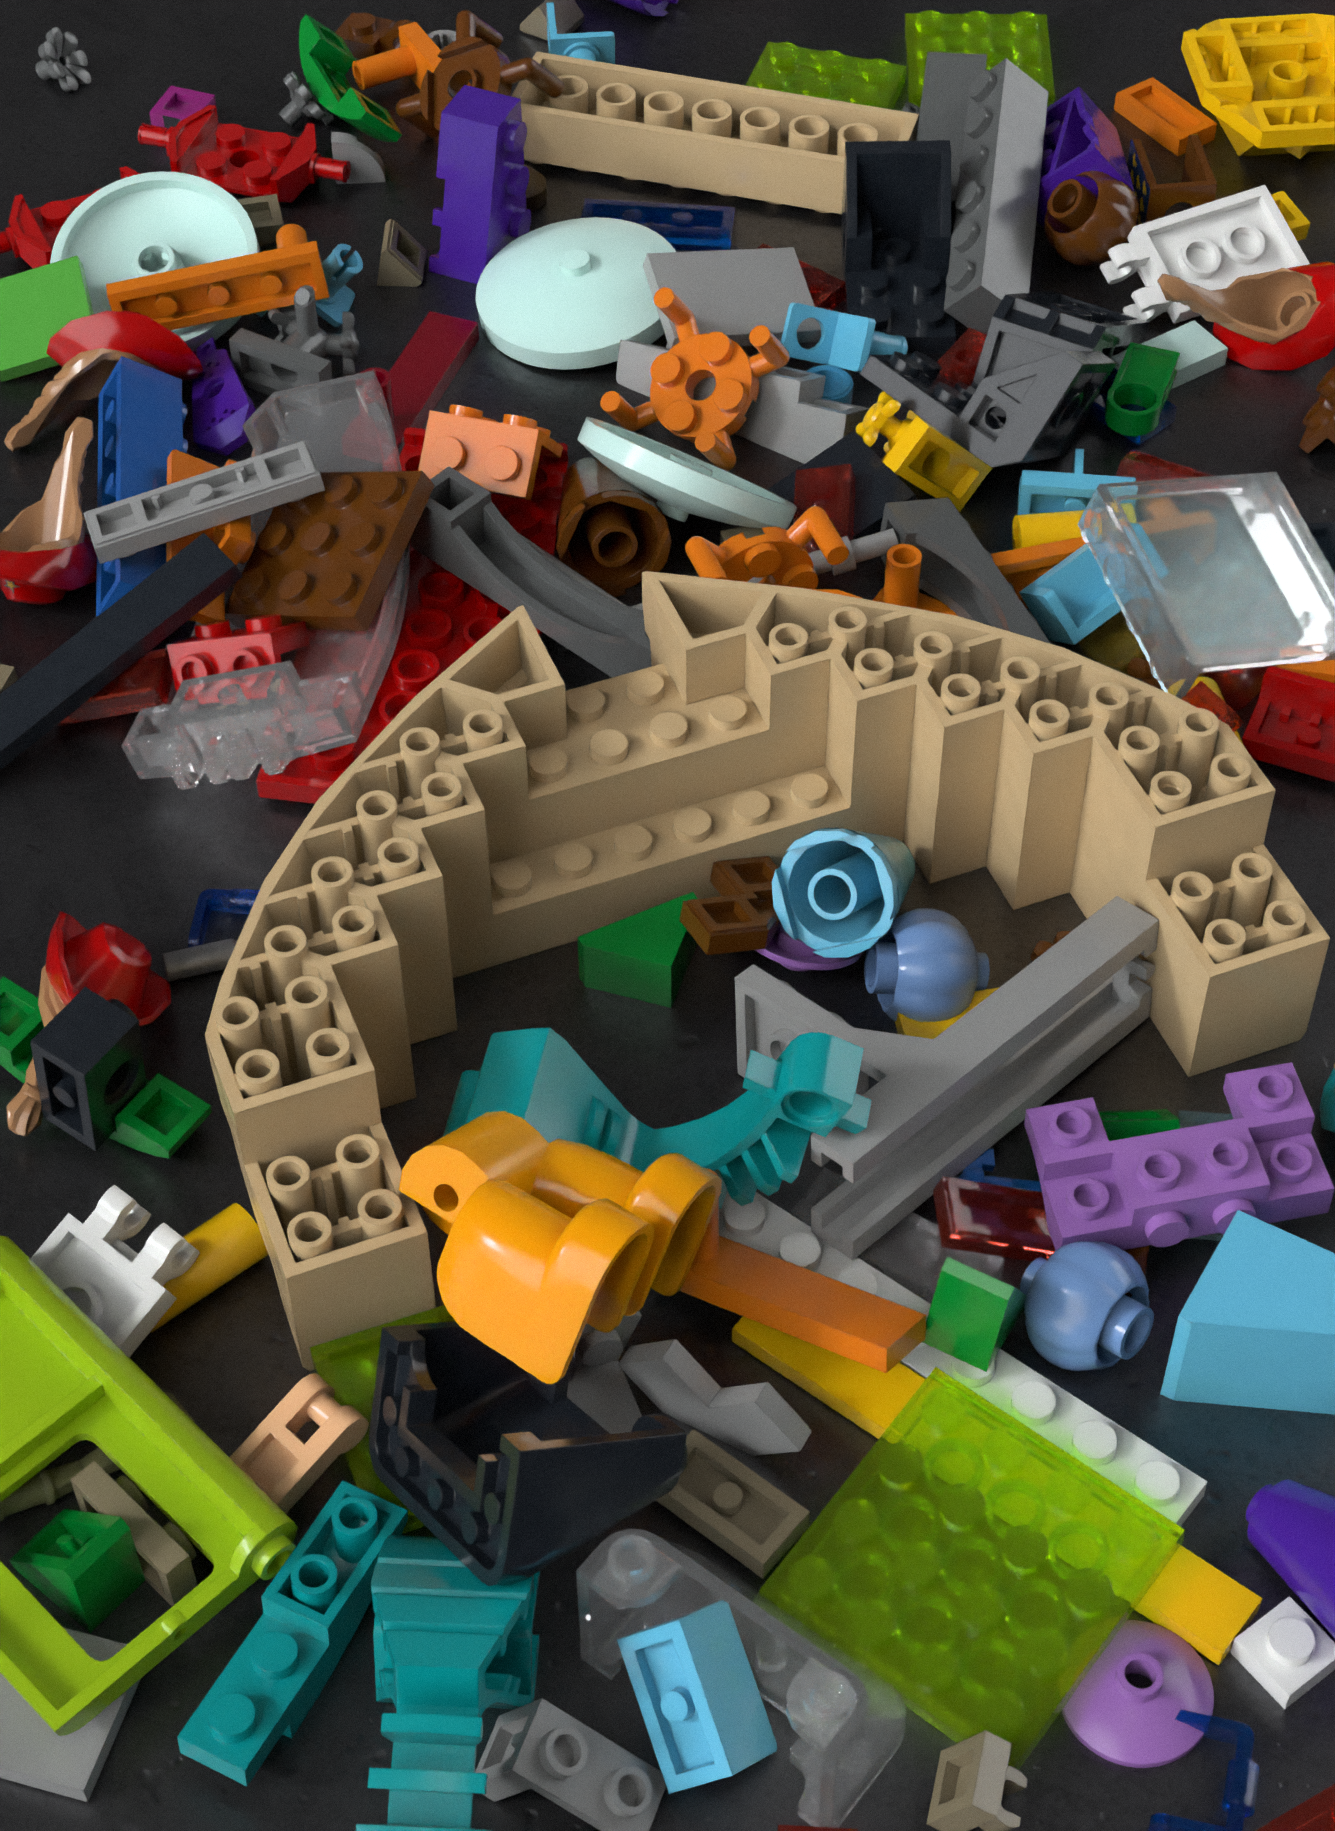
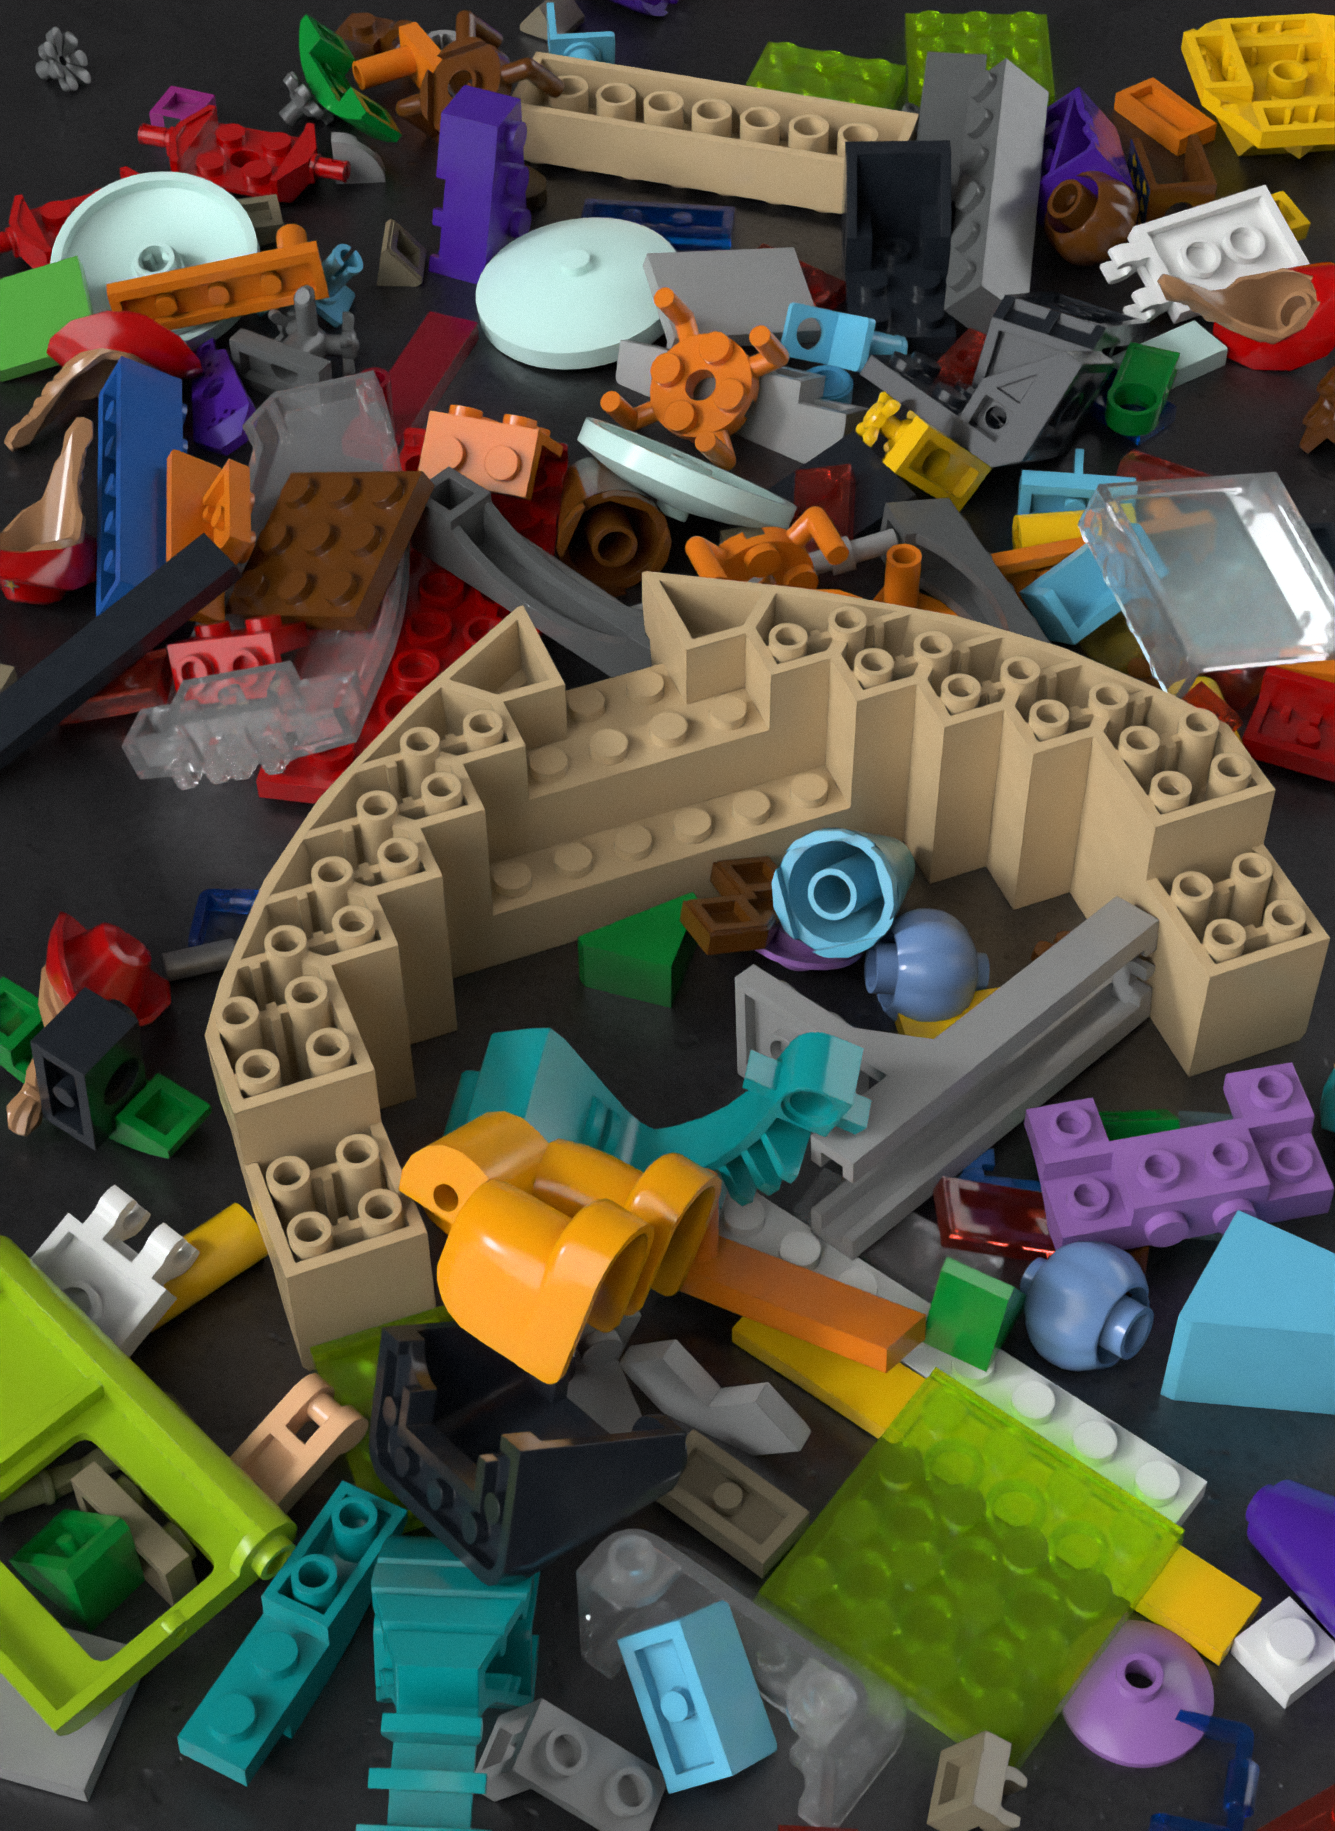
light grey plate [83,440,325,564] -> none

